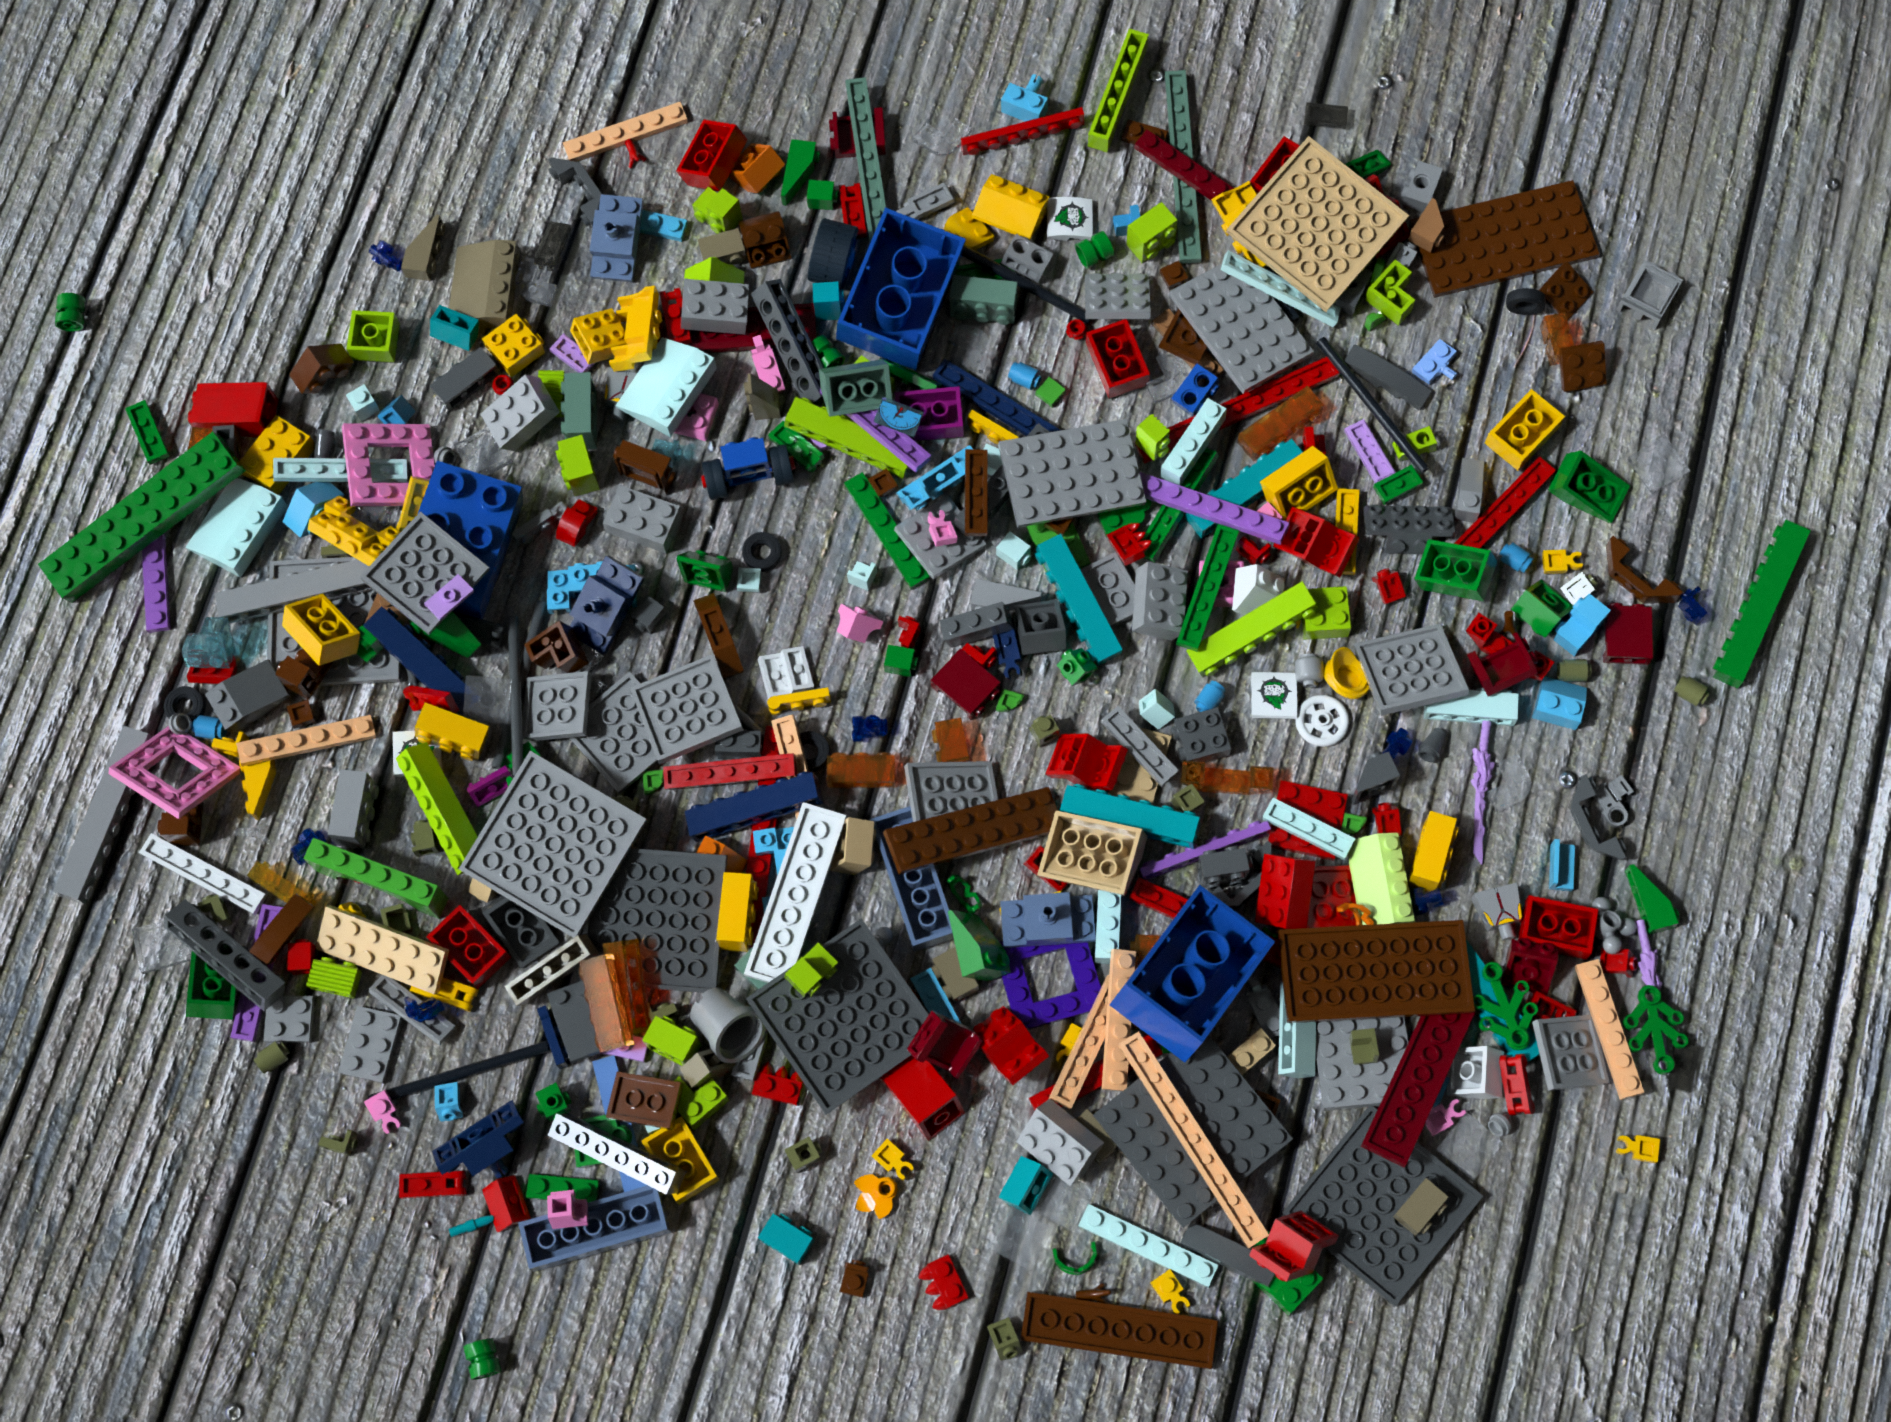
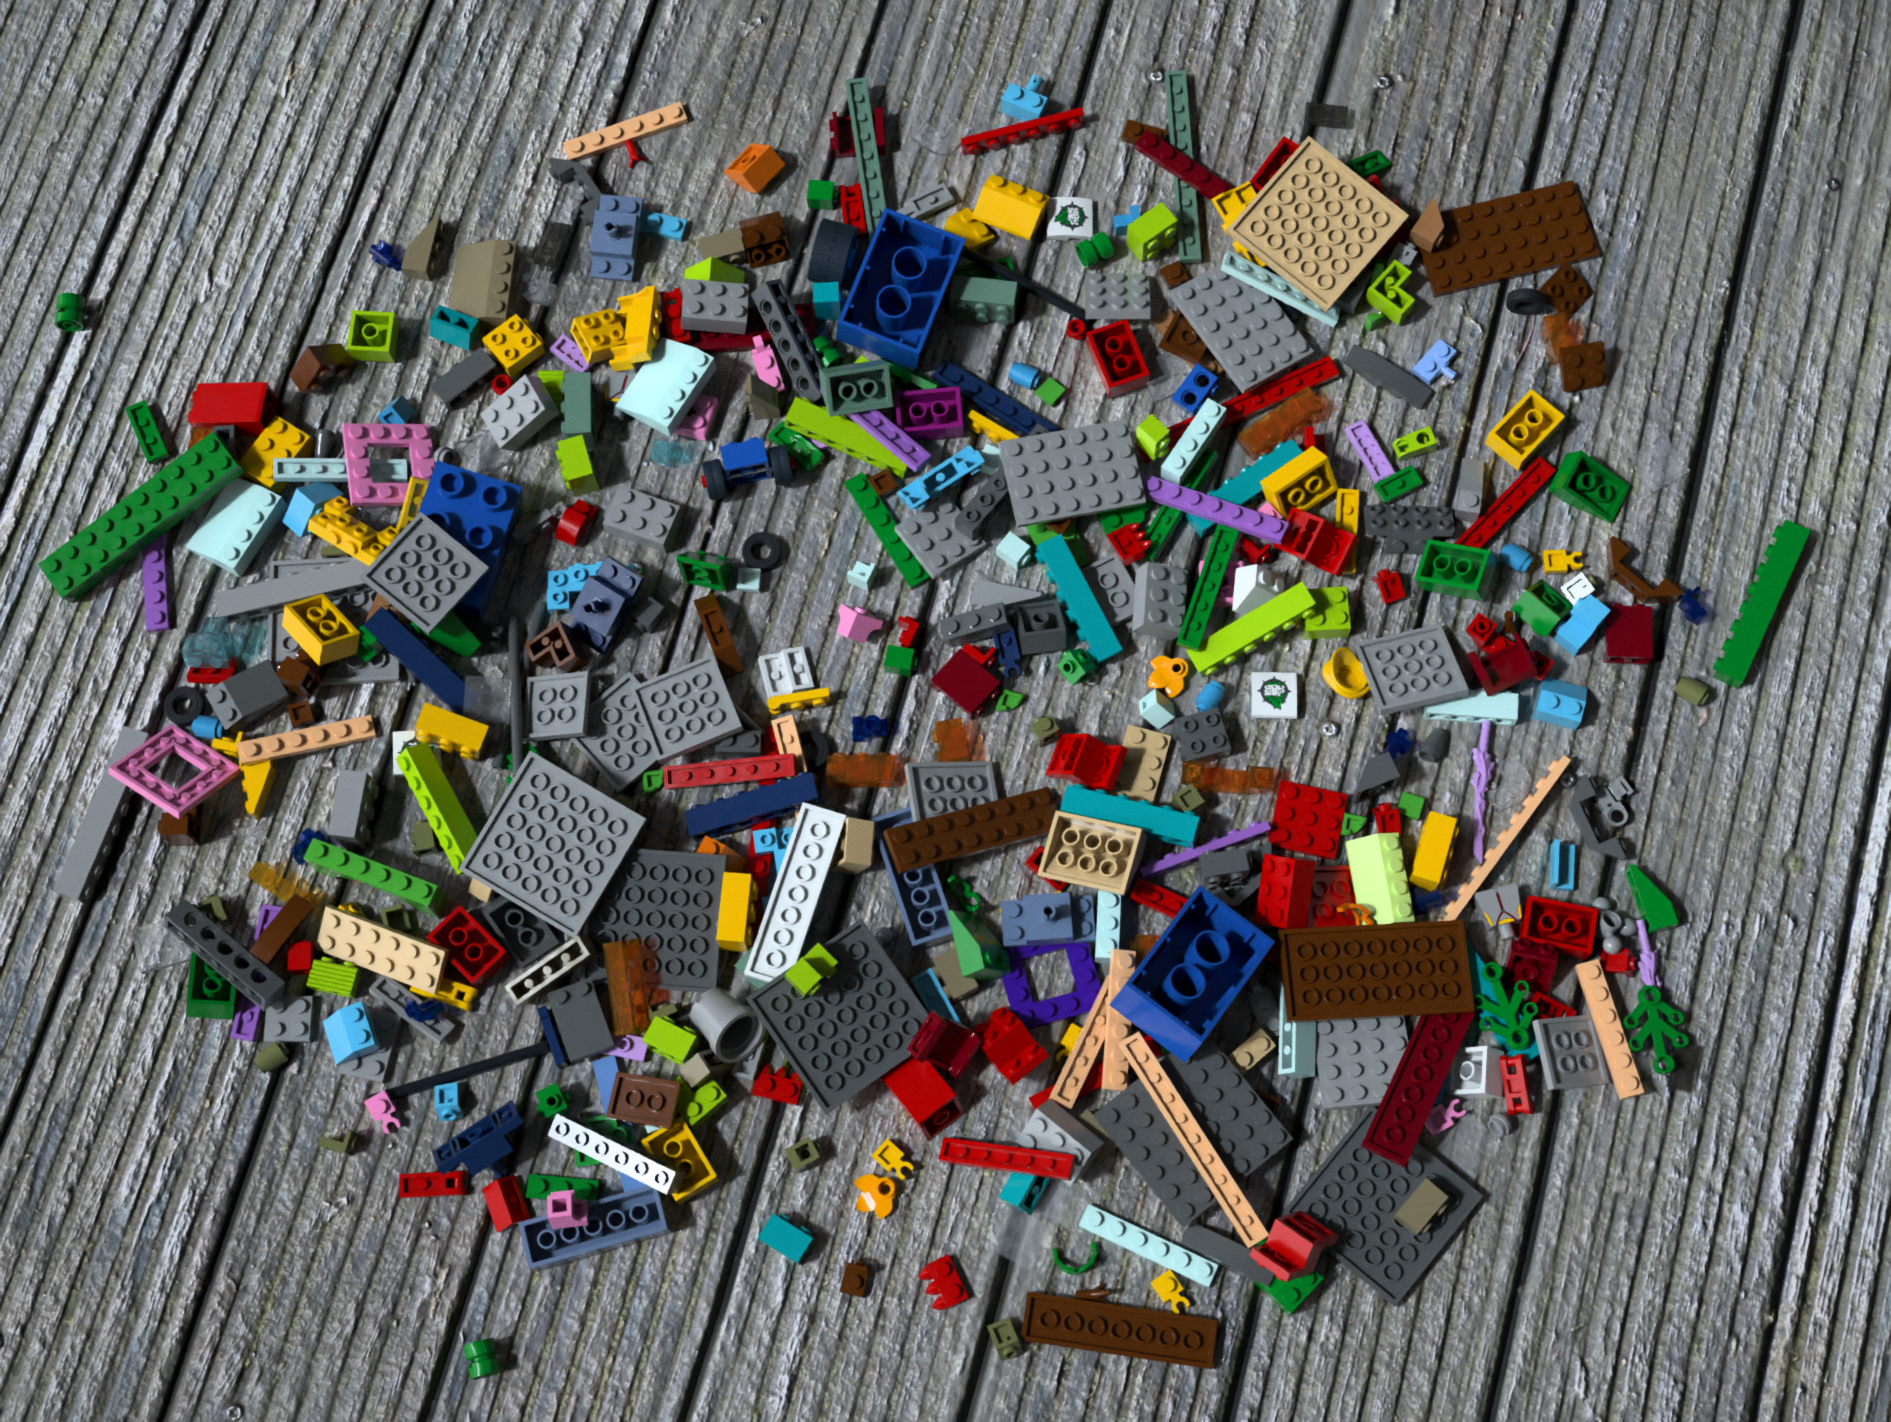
white plate [139,833,267,915] -> none
light grey plate [169,713,192,735] -> none
light aqua brick [346,384,380,422] -> none
red plate [403,686,459,714] -> none
lavender plate [424,574,474,621] -> none
teal piece [449,1215,493,1237] -> none
magenta plate [466,765,513,807] -> none
clear orange brick [579,954,635,1053] -> none
reddish brown window [613,440,676,495] -> none
red brick [676,119,748,191] -> none
lime brick [692,187,743,234] -> none
green slope [781,139,820,206] -> none
slope [874,397,924,437] -> none
bright pink plate [928,510,958,547] -> none
reddish brown plate [965,449,988,536] -> none
light grey brick [1001,234,1053,283] -> none
lime brick [1088,28,1149,153] -> none
light grey plate [1101,706,1179,787] -> none
light aqua plate [1262,798,1355,861] -> none
light grey head [1295,653,1324,688] -> none
white plate [1295,695,1349,747] -> none
black piece [1316,337,1429,474] -> none
olive panel [1349,1028,1379,1065] -> none
light grey brick [1401,161,1443,213] -> none
olive brick [1557,659,1592,682] -> none
yellow plate [1616,1135,1660,1164] -> none
light grey window [1617,260,1683,330] -> none
none -> medium azure slope [323,1001,381,1065]
none -> red plate [938,1137,1076,1181]
none -> light orange plate [1148,656,1189,699]
none -> bright green tile [1398,792,1425,821]
none -> light nougat plate [1437,755,1571,921]

